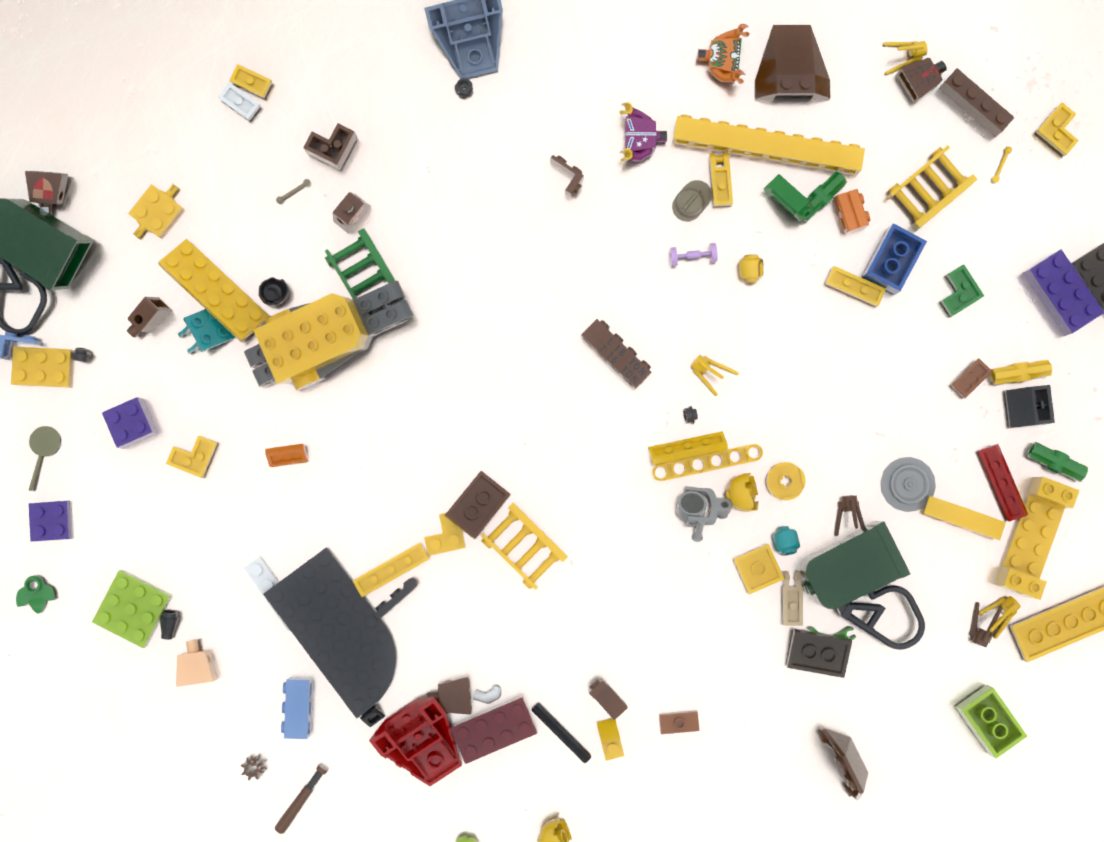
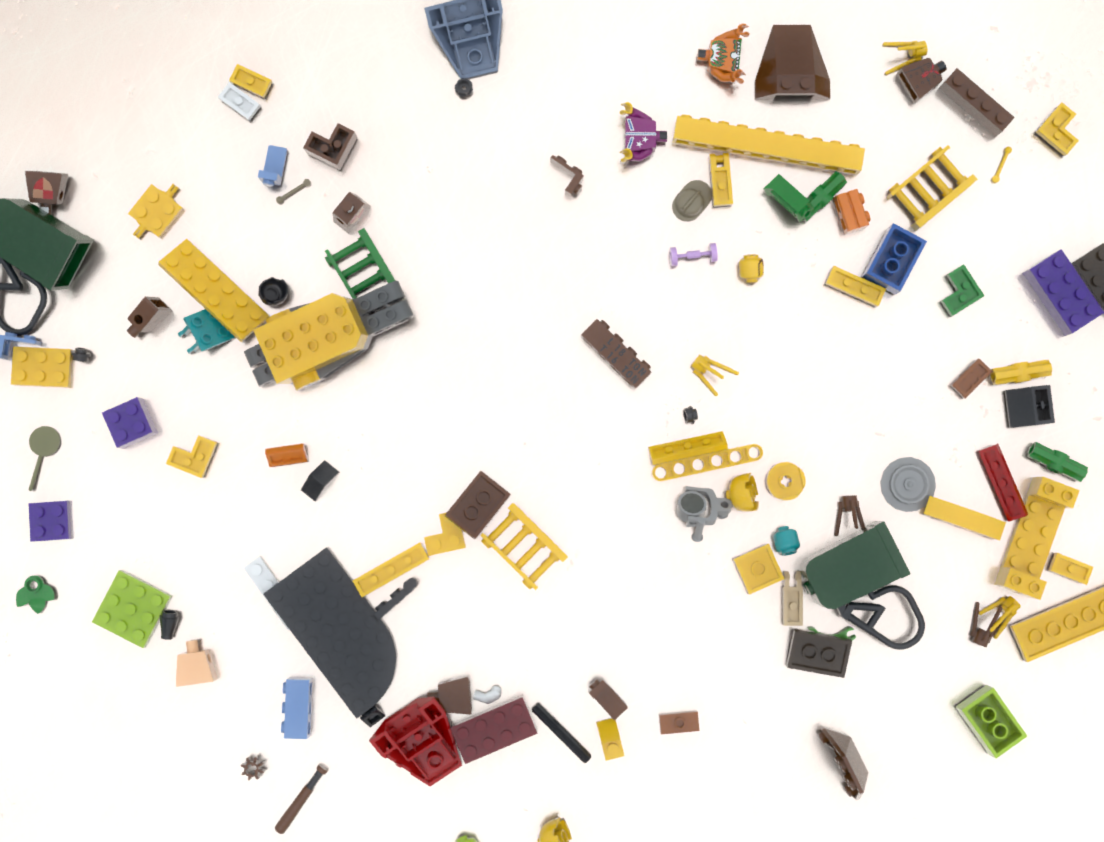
none -> medium blue bracket [258,145,288,186]
none -> black slope [301,460,340,502]
none -> yellow plate [1048,553,1093,585]

